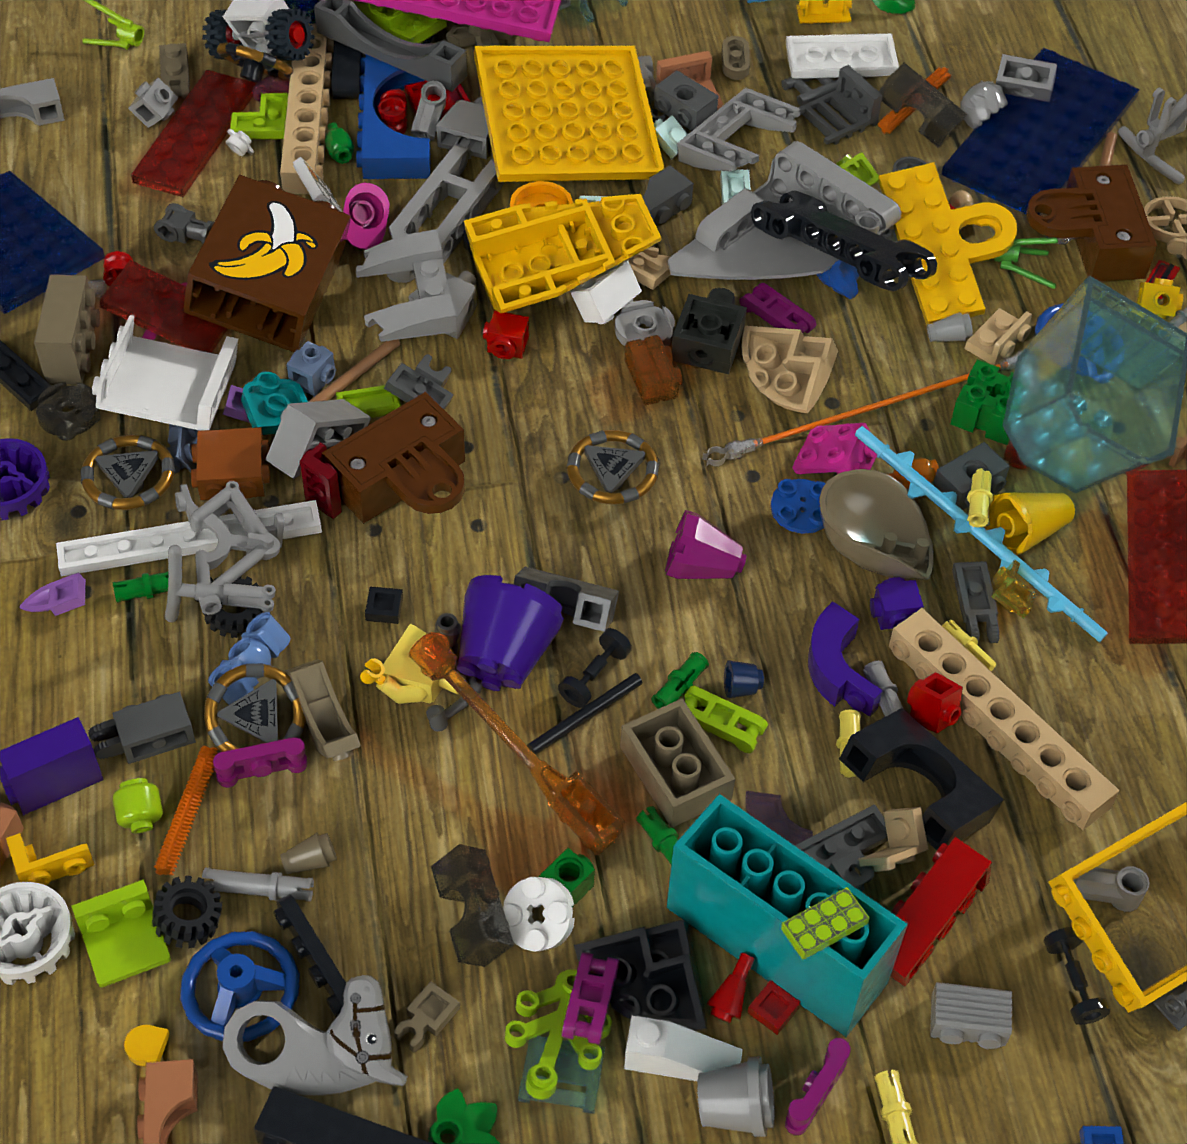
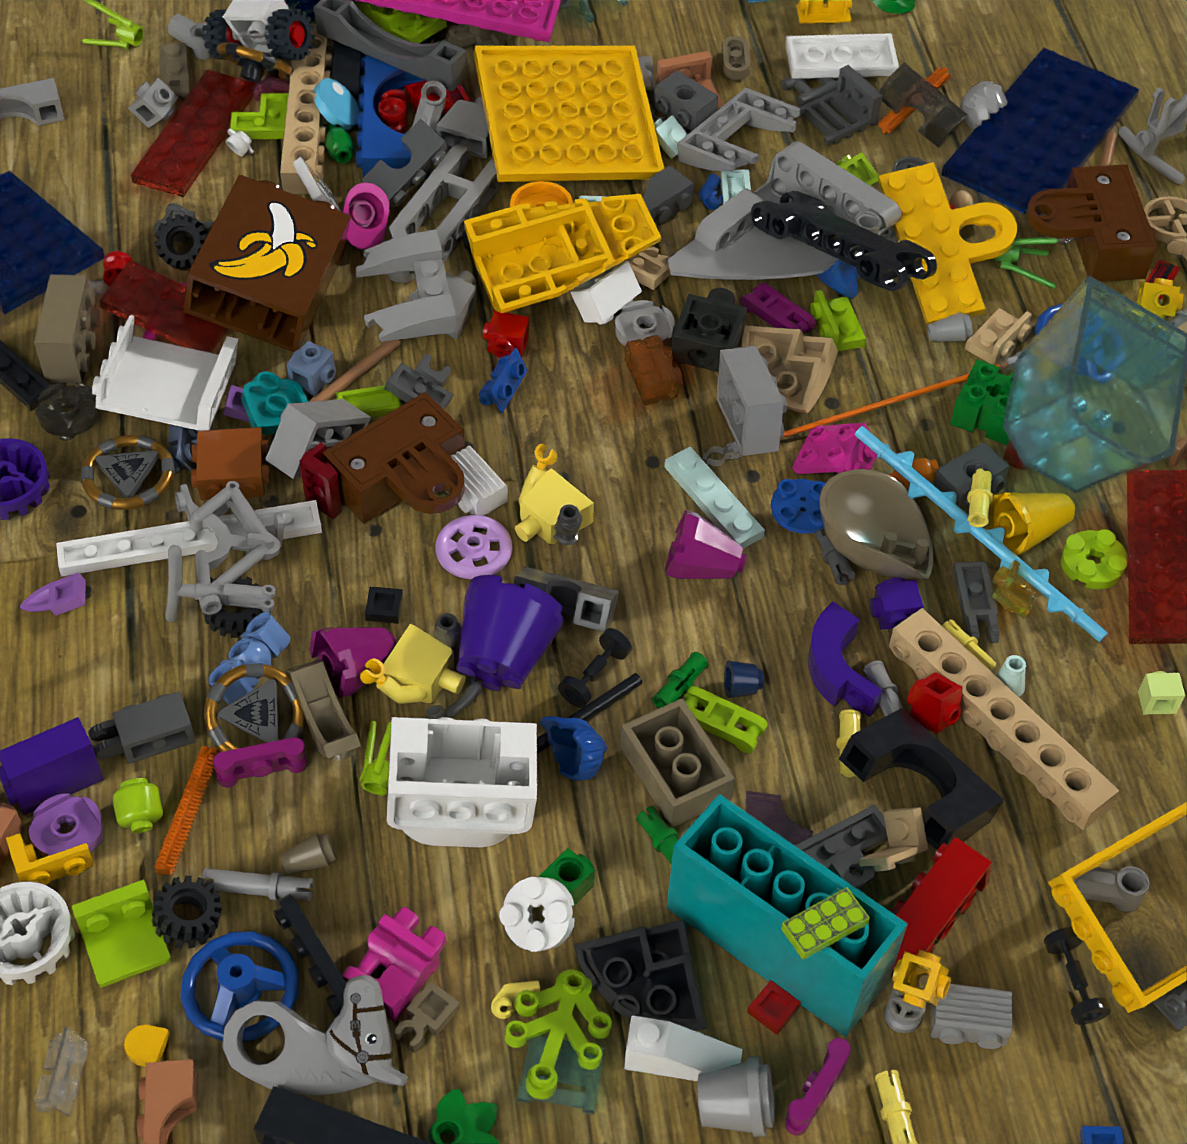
green pin [112,571,168,603] -> none
clear orange bar [409,632,625,855] -> none
clear smoke arch [431,844,514,967] -> none
magenta plate [562,952,619,1045] -> none
piece [567,430,659,504] -> none
red cone [706,952,755,1024] -> none
light grey brick [996,54,1057,102] -> none
none -> medium lavender plate [29,794,104,858]
none -> clear hinge [33,1027,89,1116]
none -> black tyre [154,214,209,271]
none -> light grey piece [167,14,214,60]
none -> magenta cone [309,627,397,698]
none -> medium azure tile [313,78,360,130]
none -> dark pink hips [341,906,446,1022]
none -> lime plant [359,721,391,796]
none -> dark grey arch [361,118,447,209]
none -> white brick [387,717,537,847]
none -> lavender plate [435,515,513,580]
none -> white brick [445,446,508,516]
none -> blue hinge [479,348,528,413]
none -> light yellow arm [491,980,540,1019]
none -> light yellow torso [515,444,594,545]
none -> blue hair [540,716,607,781]
none -> light aqua plate [664,446,765,549]
none -> blue arm [698,174,723,210]
none -> light grey brick [716,346,787,456]
none -> lime bracket [810,290,866,351]
none -> dark grey pin [814,528,855,585]
none -> light grey wheel [884,990,926,1033]
none -> yellow brick [892,950,951,1009]
none -> light aqua cone [995,655,1026,697]
none -> lime plate [1060,529,1128,590]
none -> yellowish green plate [1138,671,1185,715]

